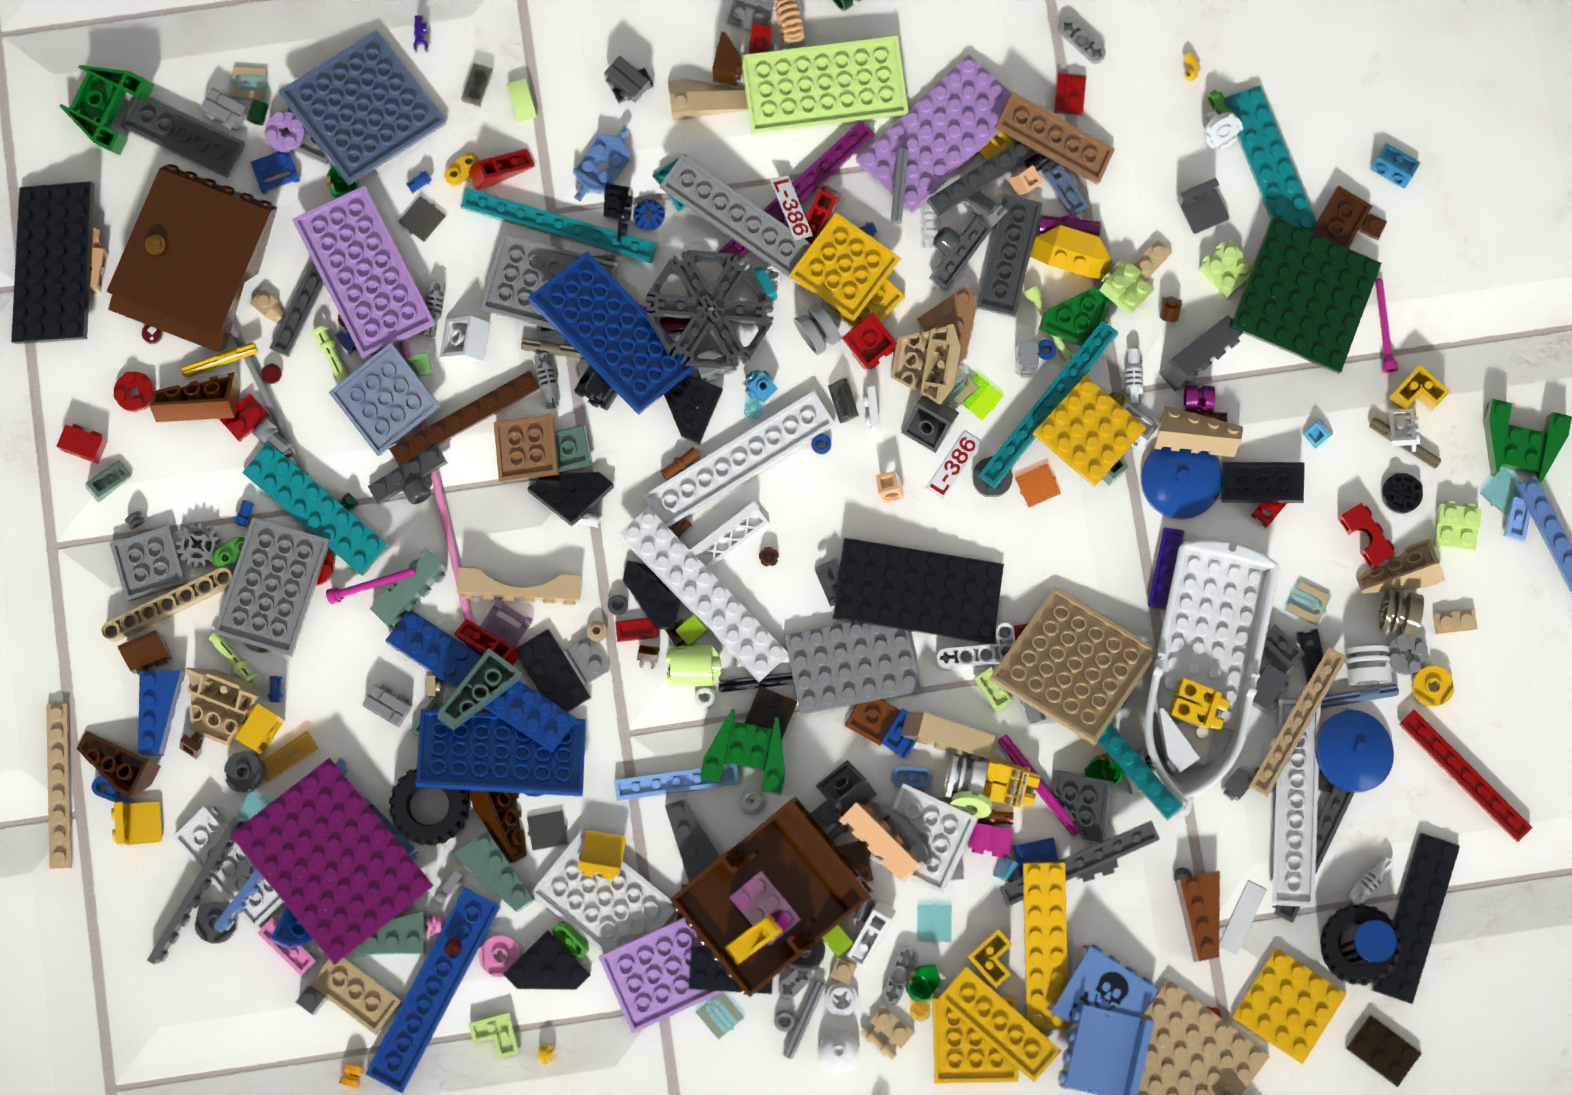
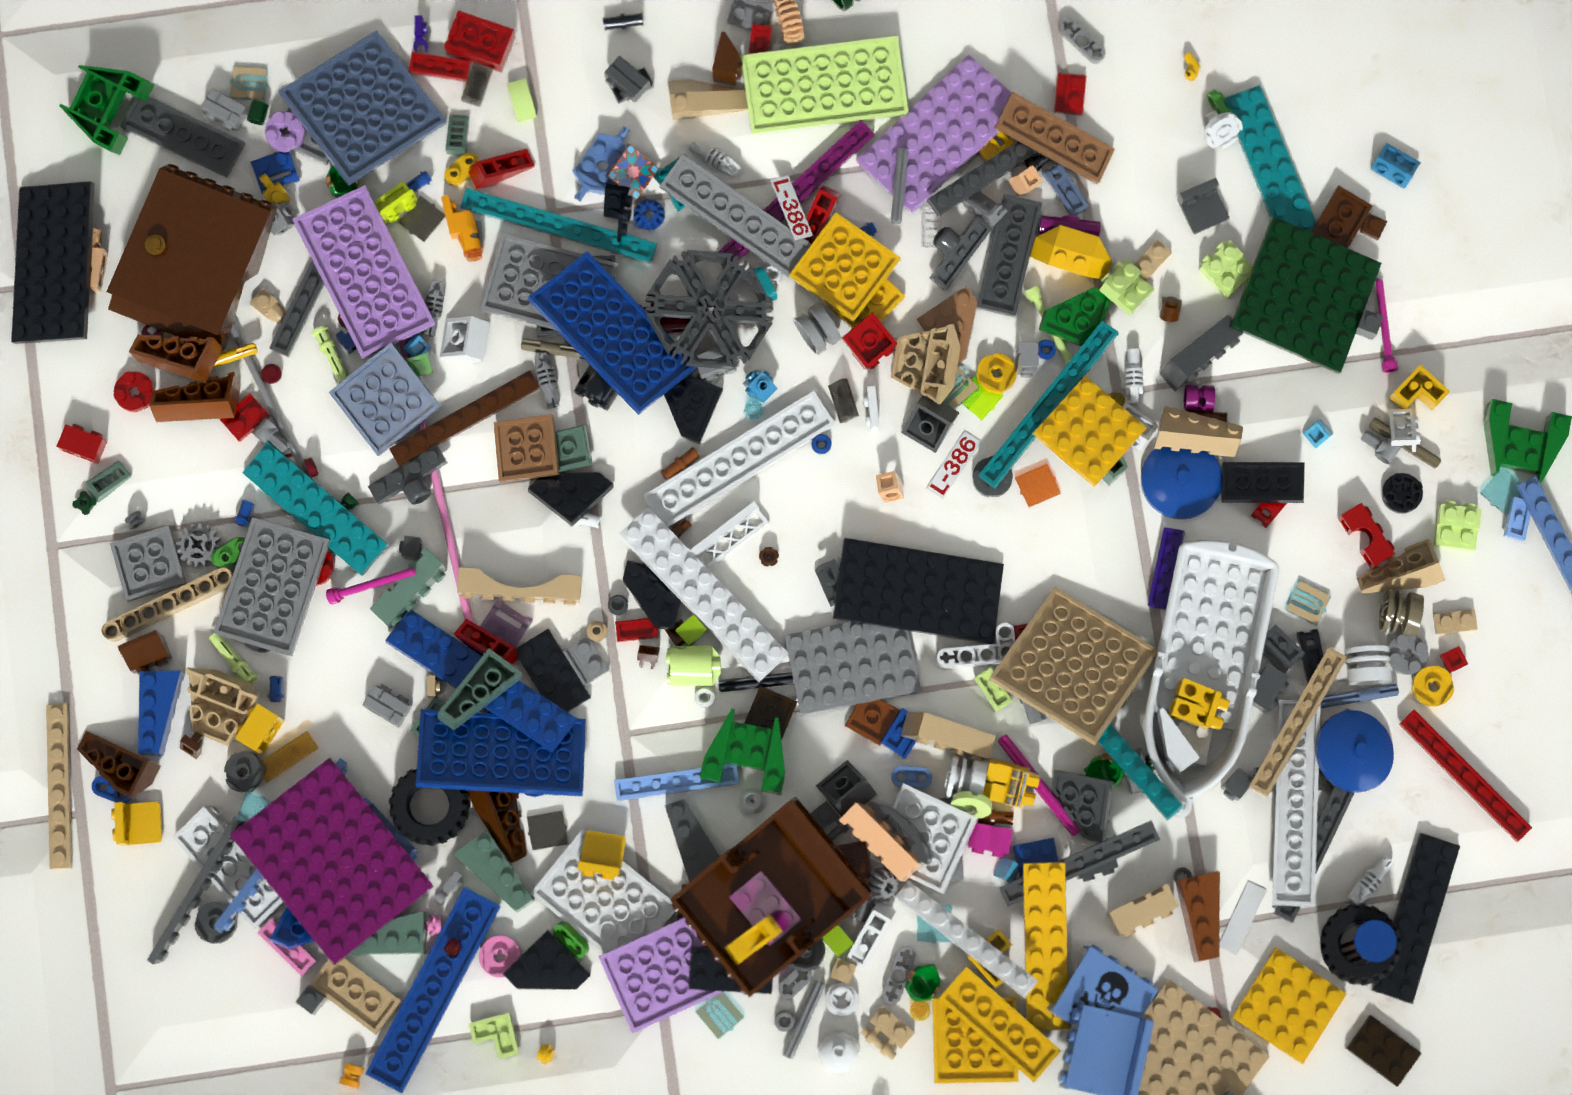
none -> dark green plate [72,491,97,515]
none -> dark orange wedge [129,335,223,383]
none -> yellow plate [259,174,291,204]
none -> light grey brick [271,203,295,235]
none -> dark red tile [304,457,319,478]
none -> neon yellow bracket [374,181,418,225]
none -> dark grey plate [399,536,423,560]
none -> dark azure plate [403,334,432,357]
none -> red plate [408,52,471,82]
none -> light orange plate [441,195,483,262]
none -> red piece [444,10,516,73]
none -> sand green slope [445,115,470,155]
none -> black pin [603,13,644,30]
none -> tile [605,144,659,200]
none -> white hinge [689,139,741,177]
none -> light grey gear [866,867,900,903]
none -> white plate [896,881,1038,998]
none -> yellow plate [976,353,1017,395]
none -> tan wedge [1107,884,1179,937]
none -> dark grey brick [1356,309,1384,340]
none -> light grey axle [1361,430,1401,465]
none -> red plate [1440,646,1468,673]

